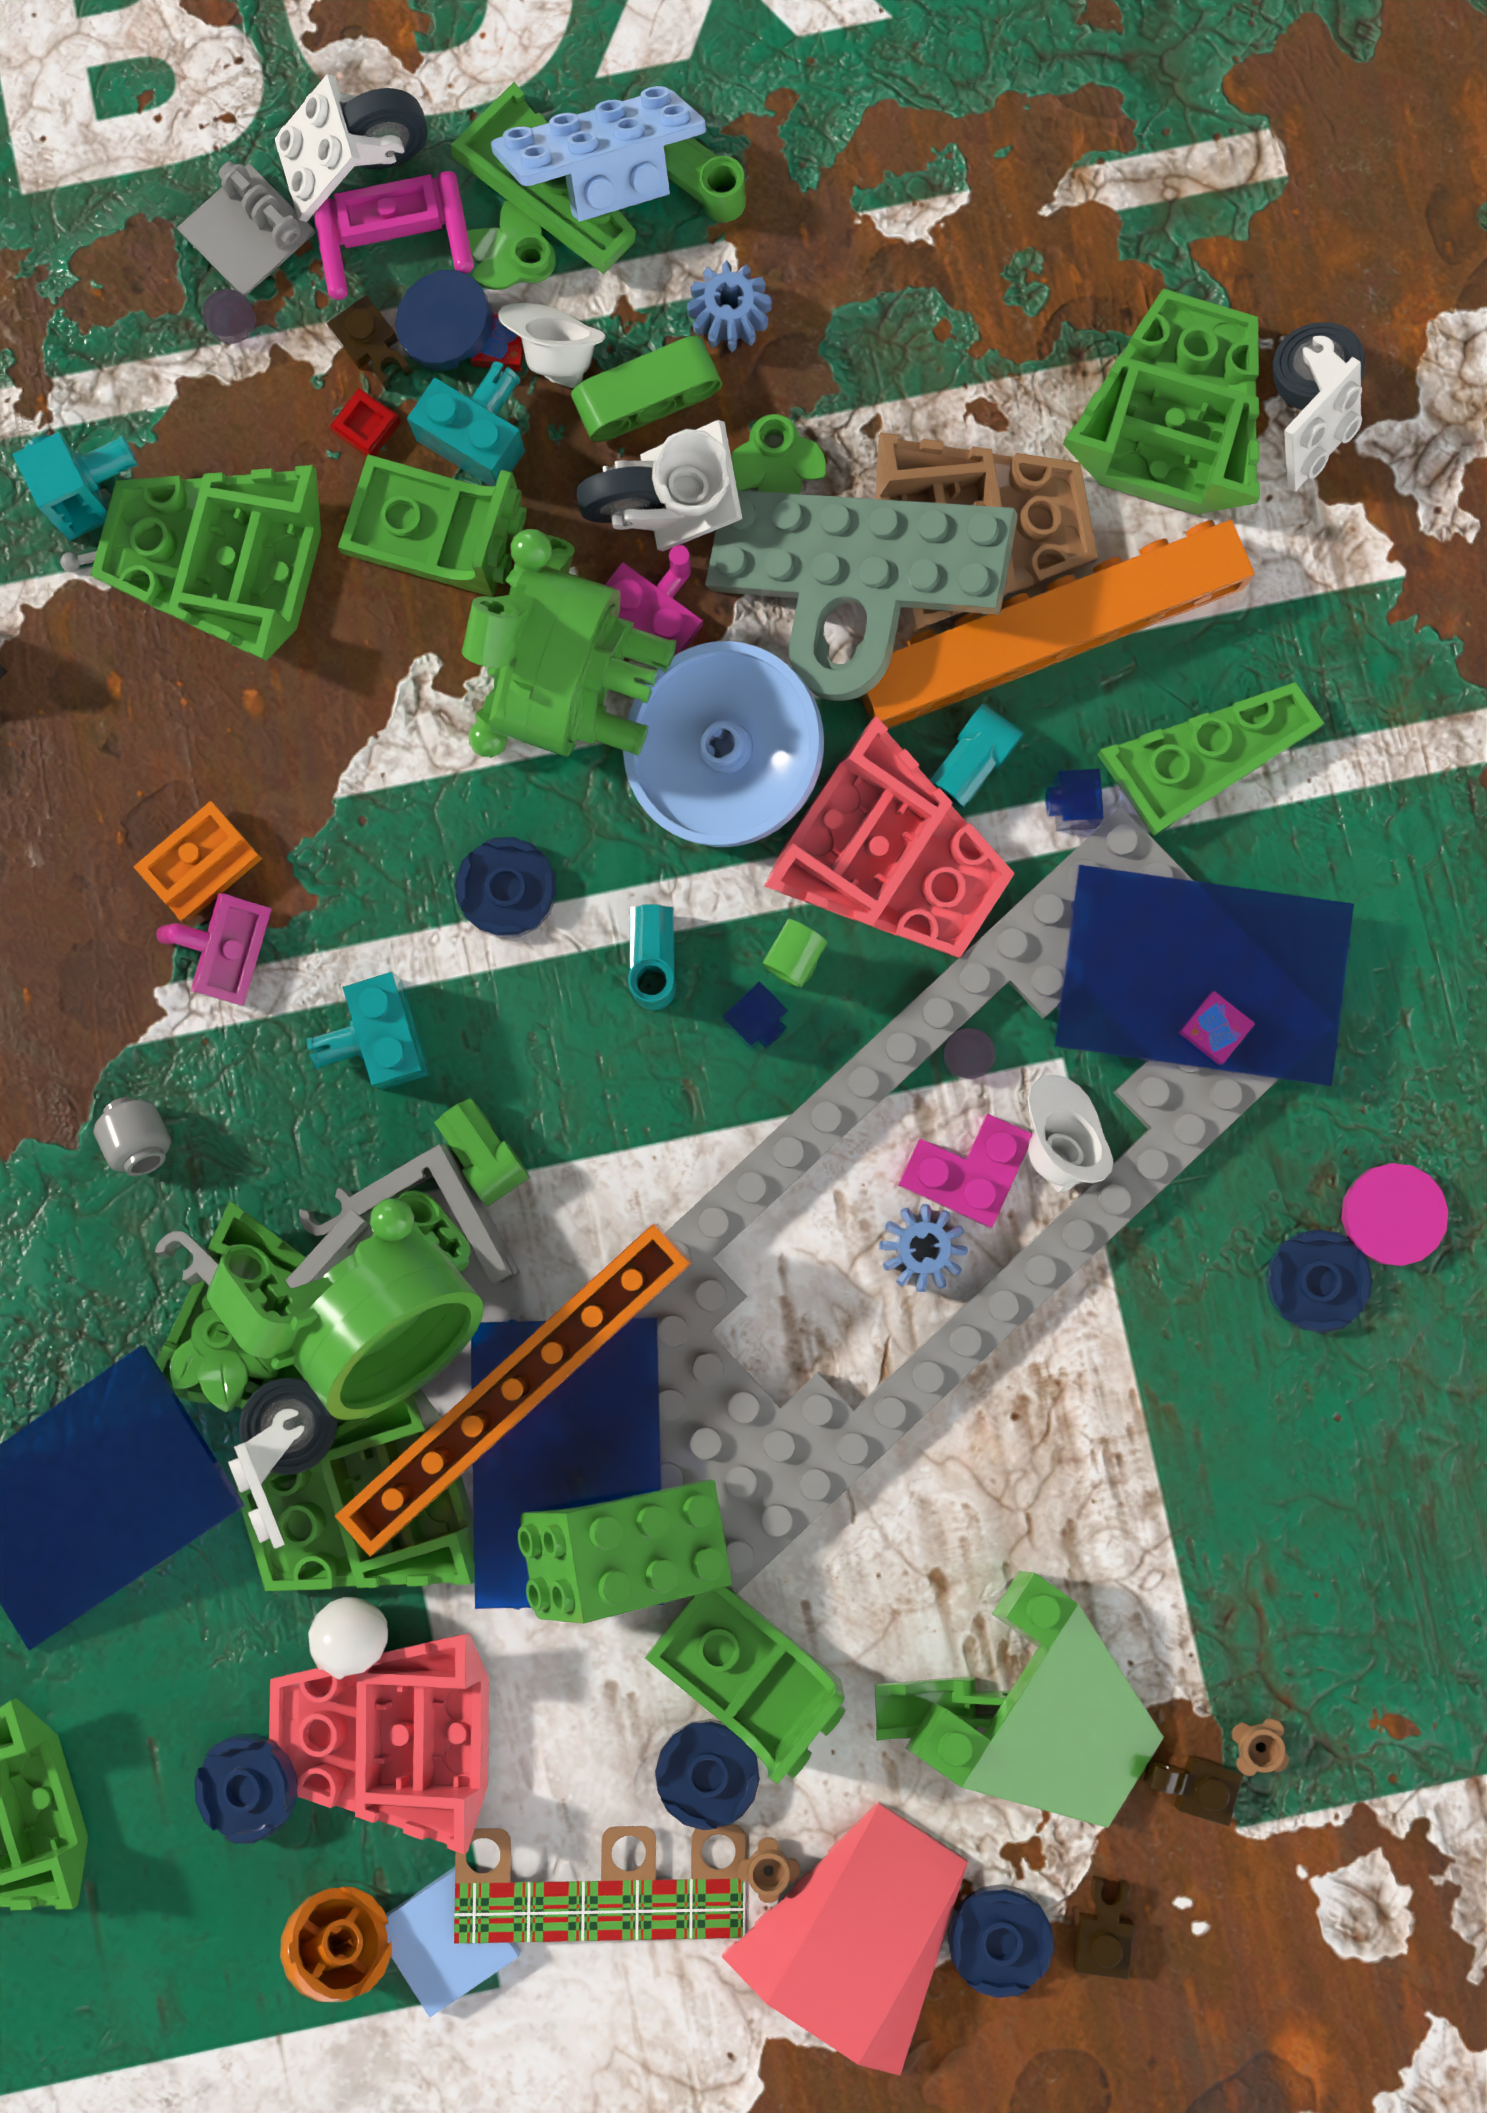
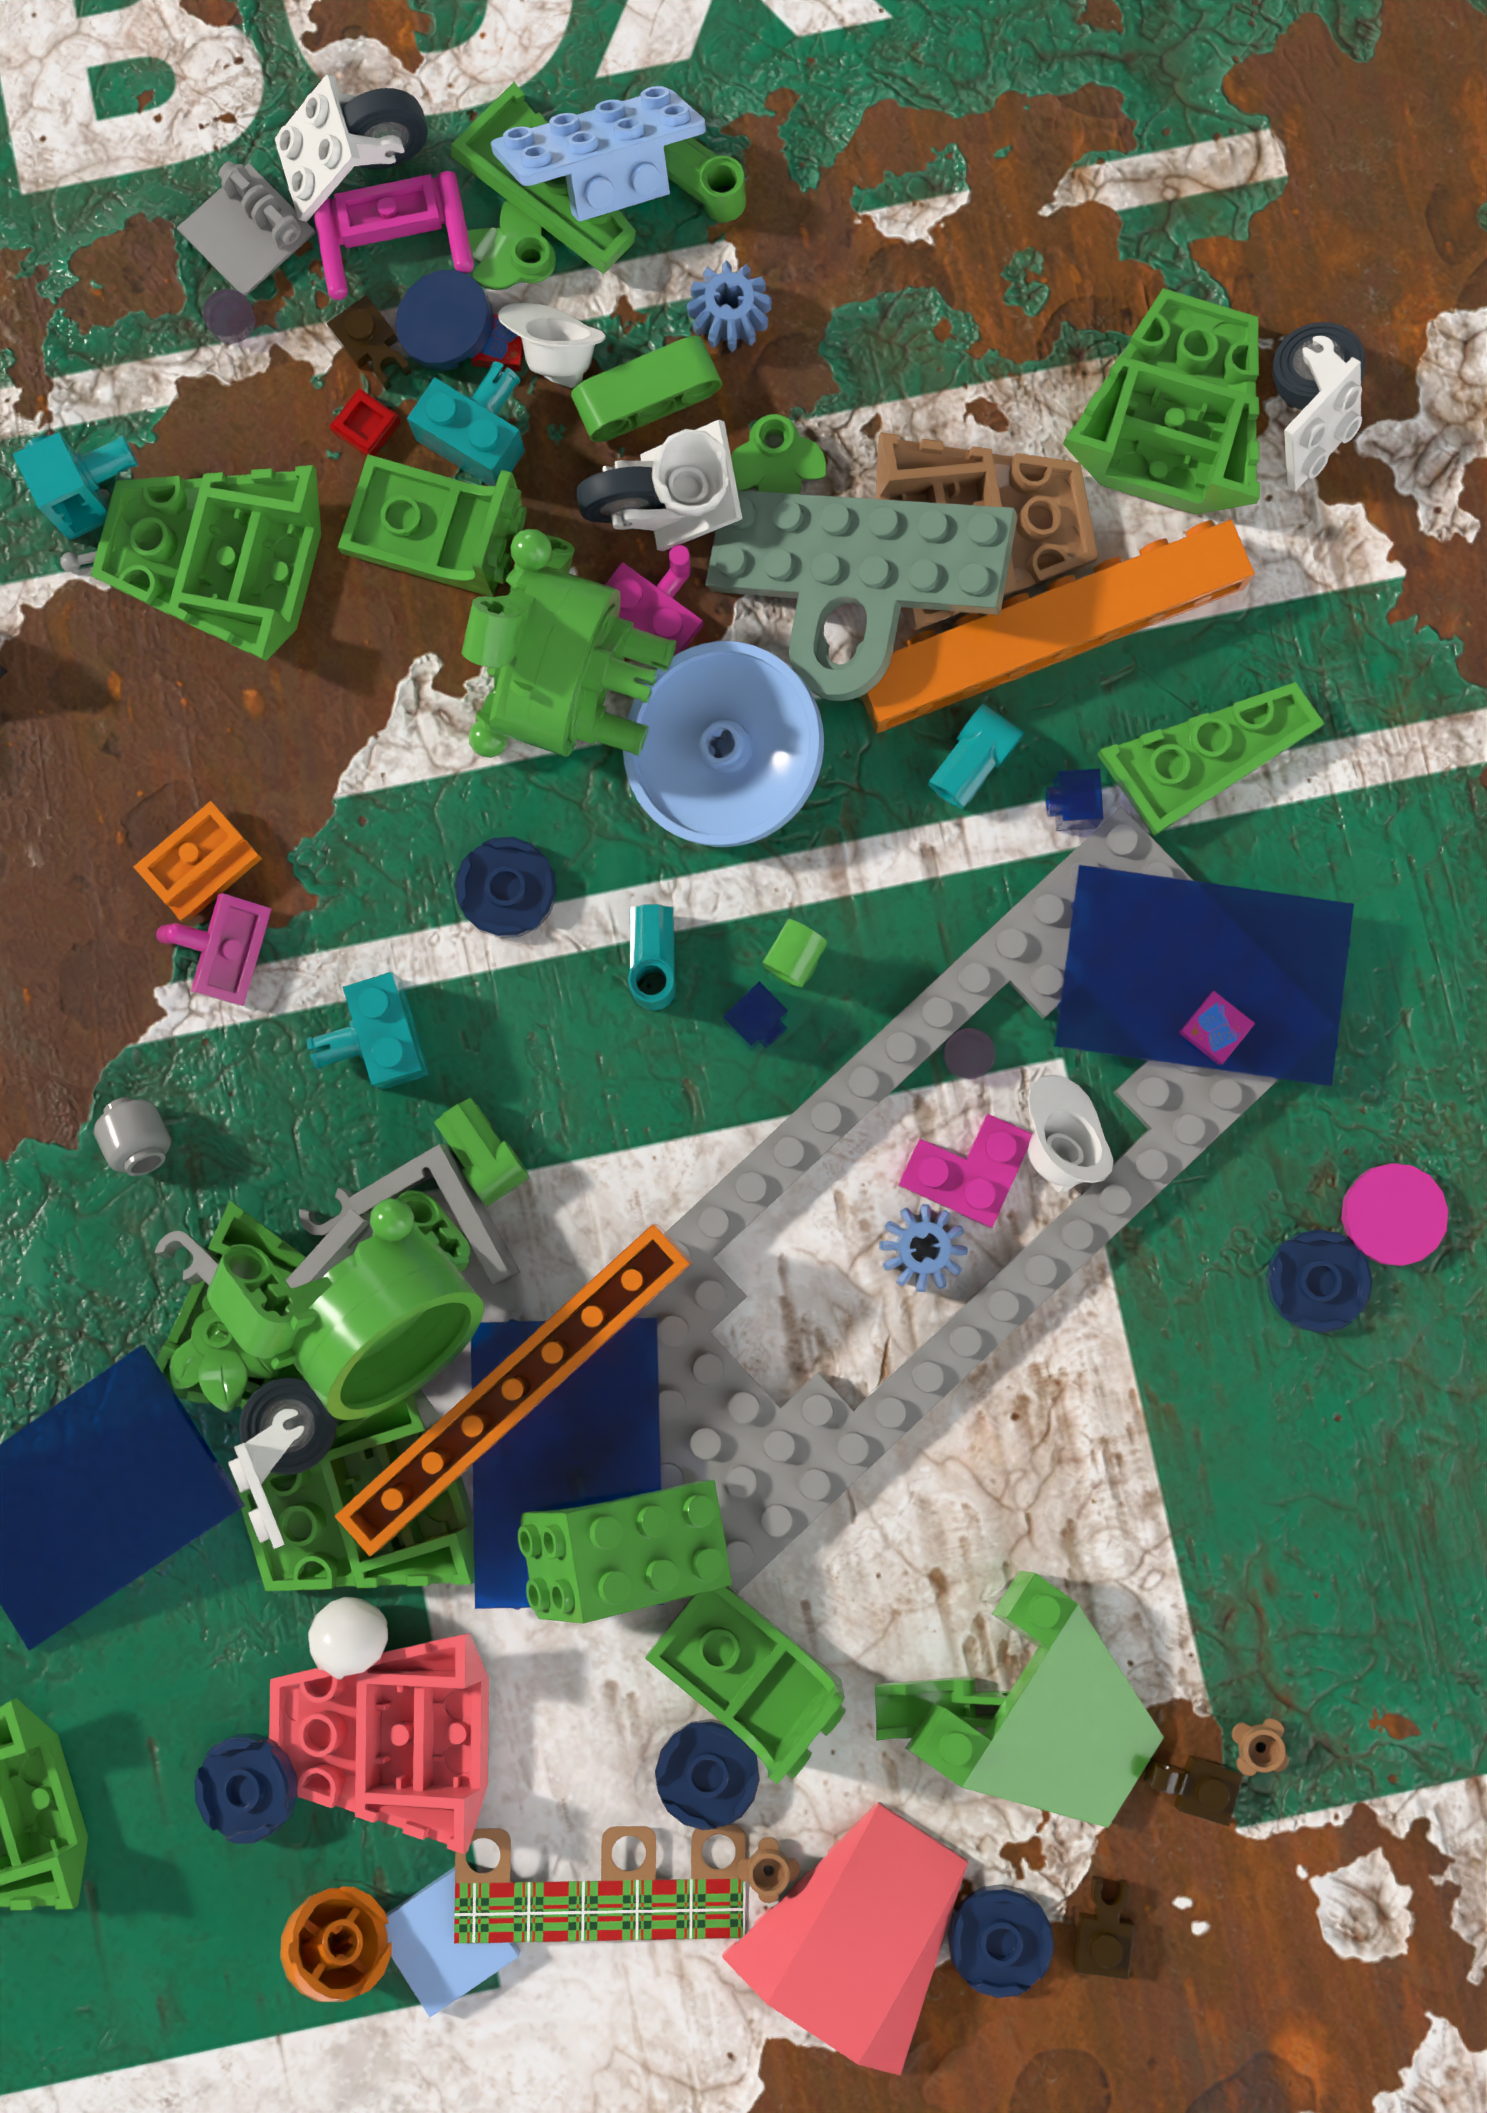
coral wedge [763,716,1015,958] -> none

